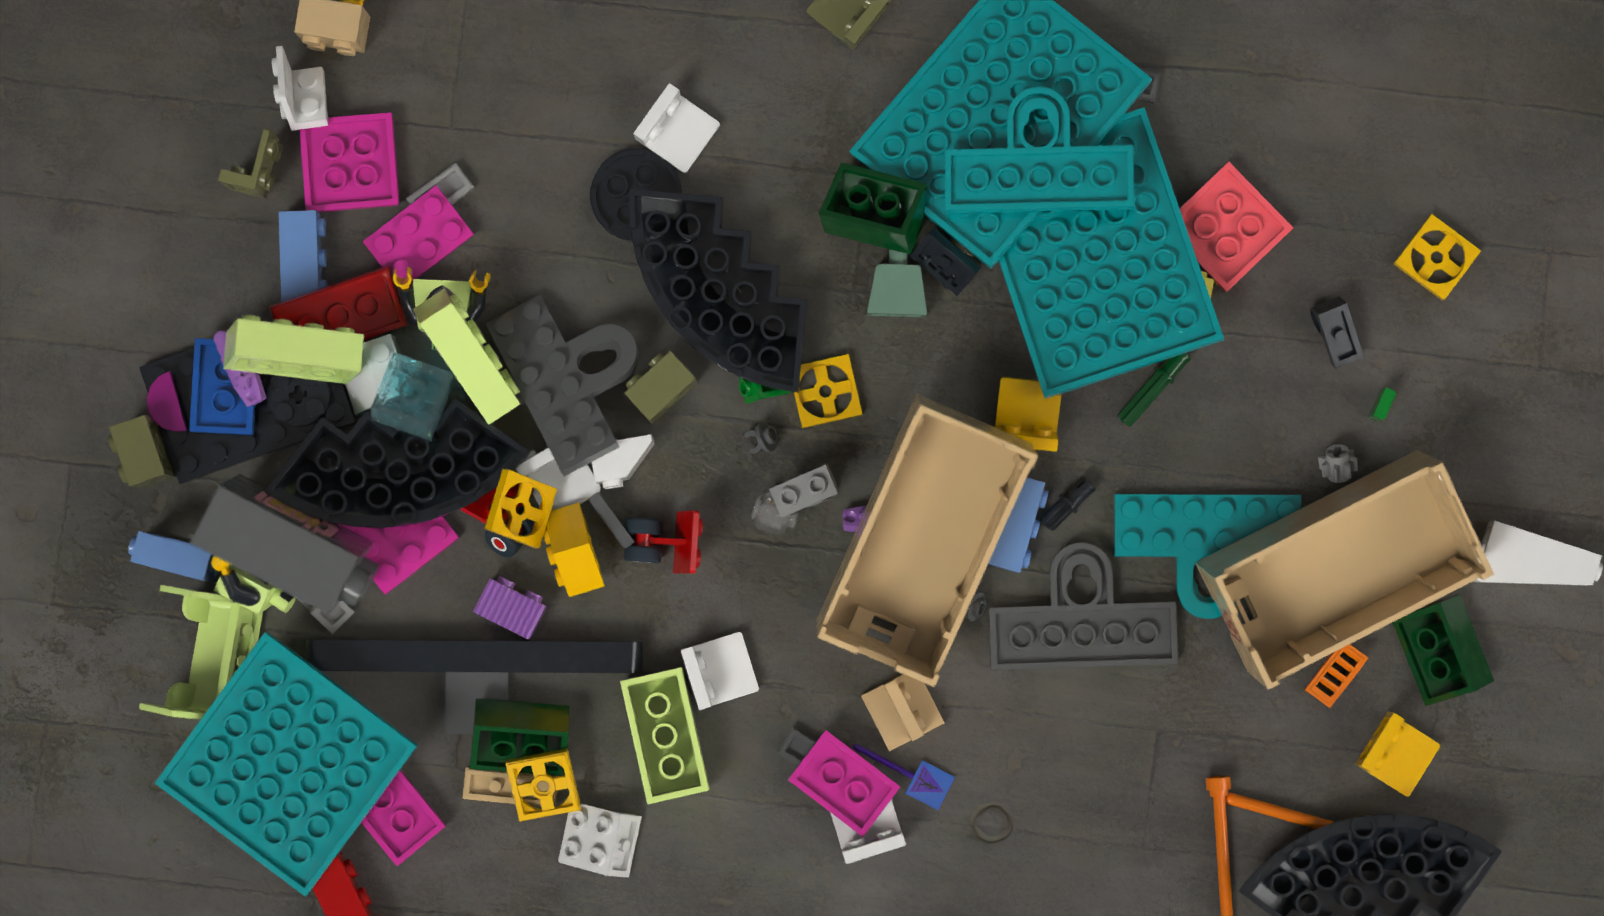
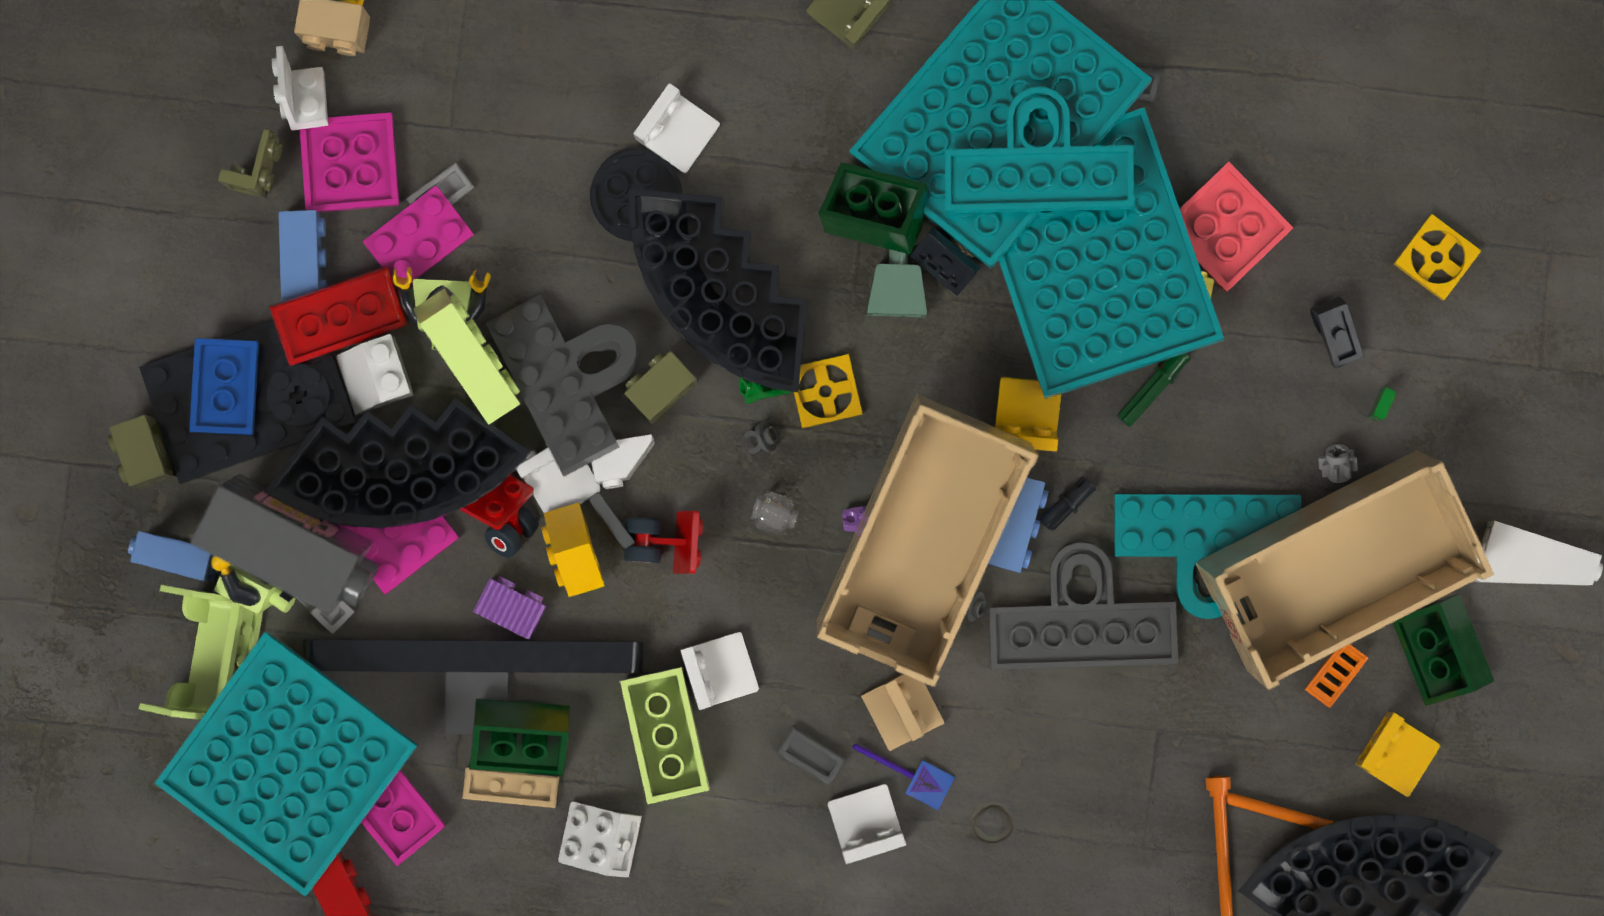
magenta tile [147,371,188,432] -> none
medium lavender hinge [213,330,266,407] -> none
yellowish green brick [223,315,364,384] -> none
clear light blue brick [371,352,453,441] -> none
yellow piece [485,469,557,548] -> none
yellow piece [505,748,581,822] -> none
light grey pin [769,464,840,518] -> none
dark pink plate [788,730,900,837] -> none

